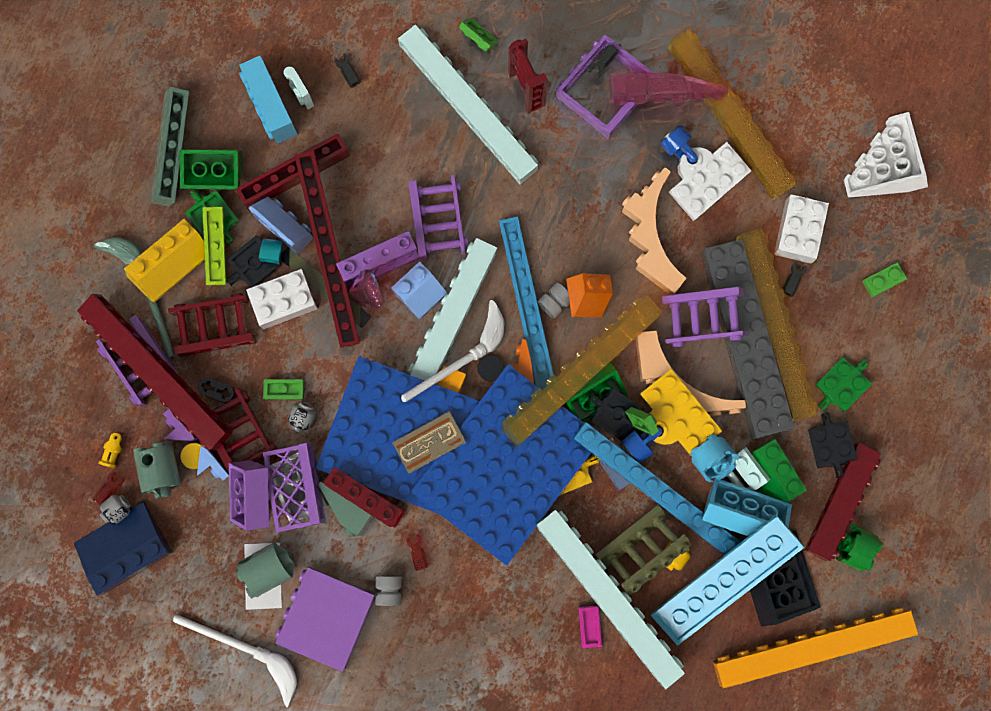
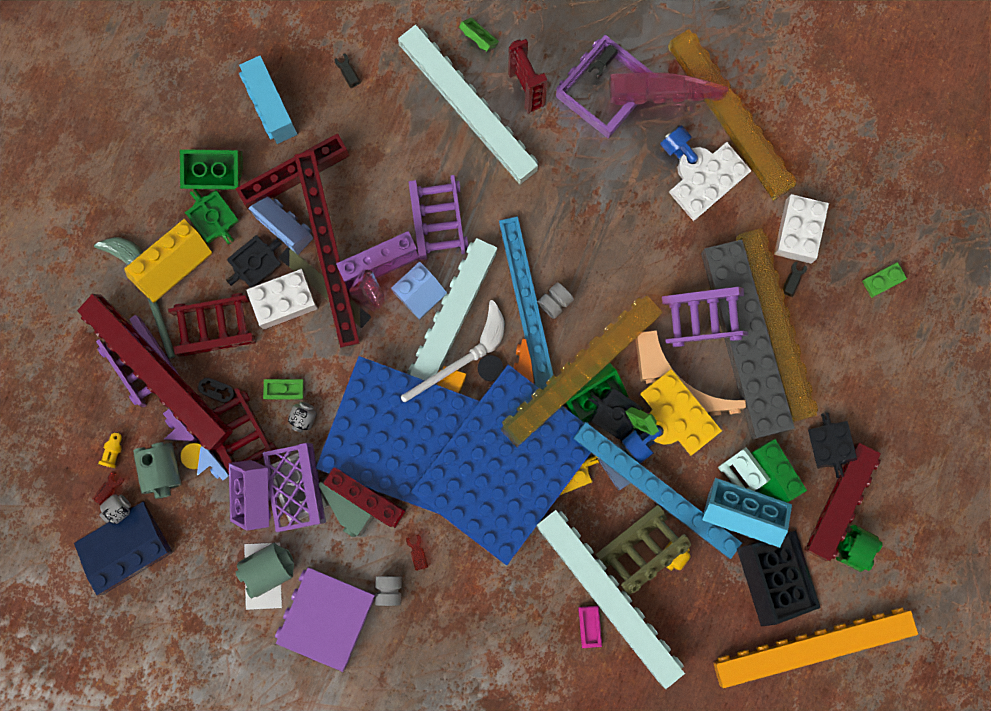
sand green brick [150,87,189,207] -> none
white piece [173,615,297,707] -> none
lime plate [203,207,227,285] -> none
teal brick [259,238,283,264] -> none
light aqua plate [284,67,314,109] -> none
dark tan sticker [392,411,466,474] -> none
orange slope [566,273,613,318] -> none
light nougat arch [622,168,686,295] -> none
medium azure plate [651,514,804,646] -> none
medium azure brick [690,434,739,482] -> none
green plate [815,357,872,412] -> none
white slope [844,112,928,198] -> none

